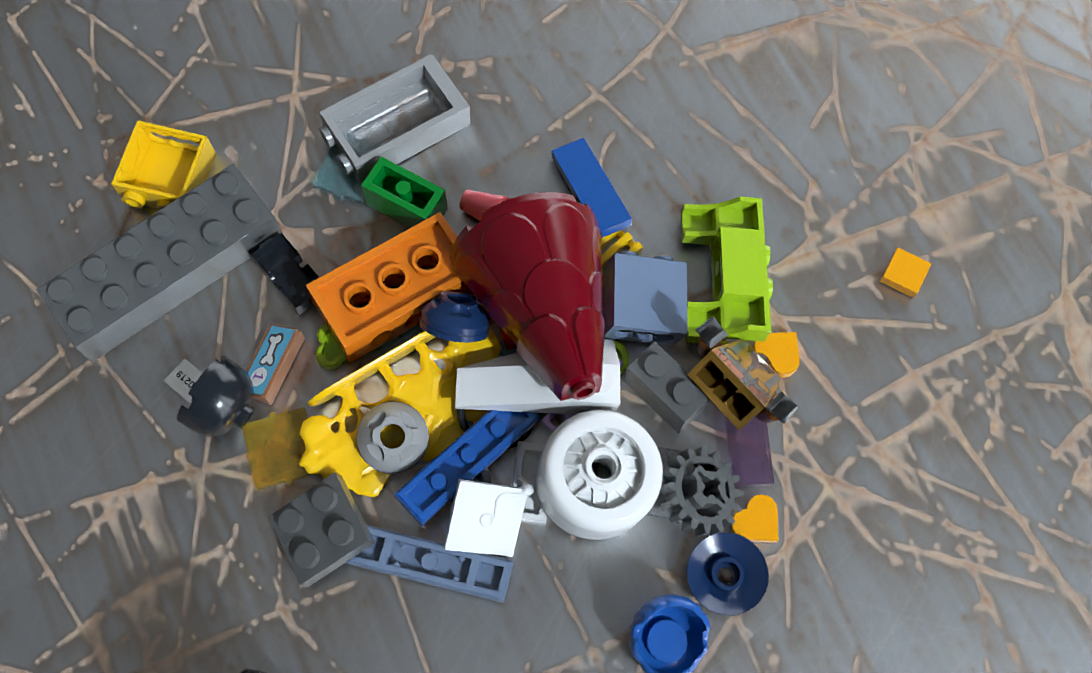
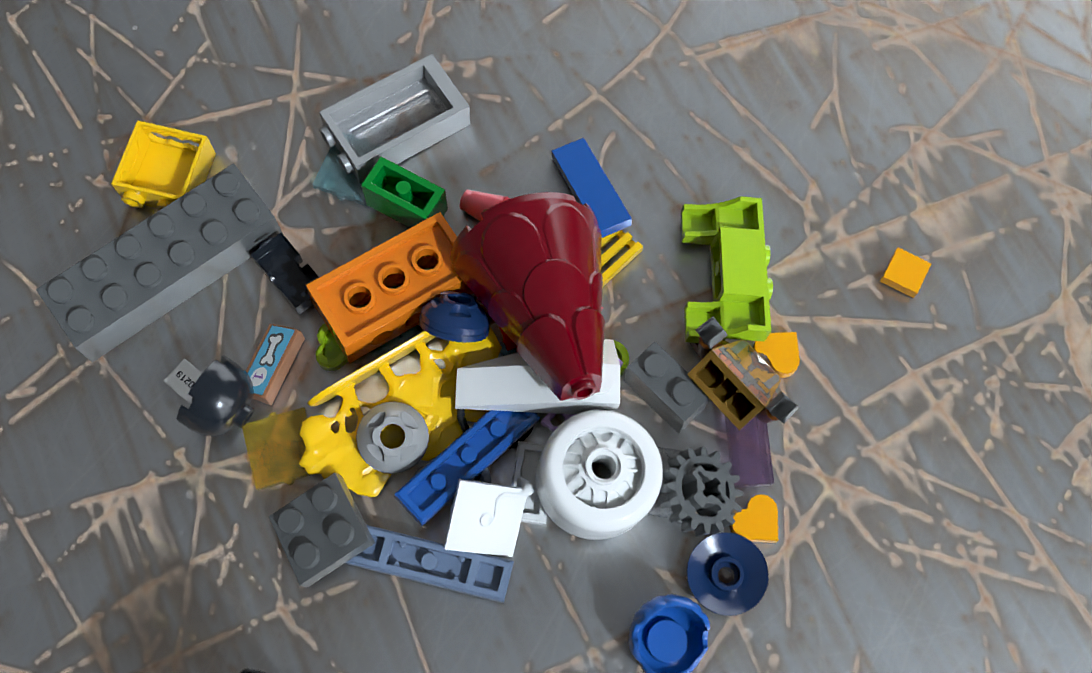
sand blue piece [602,251,688,346] -> none

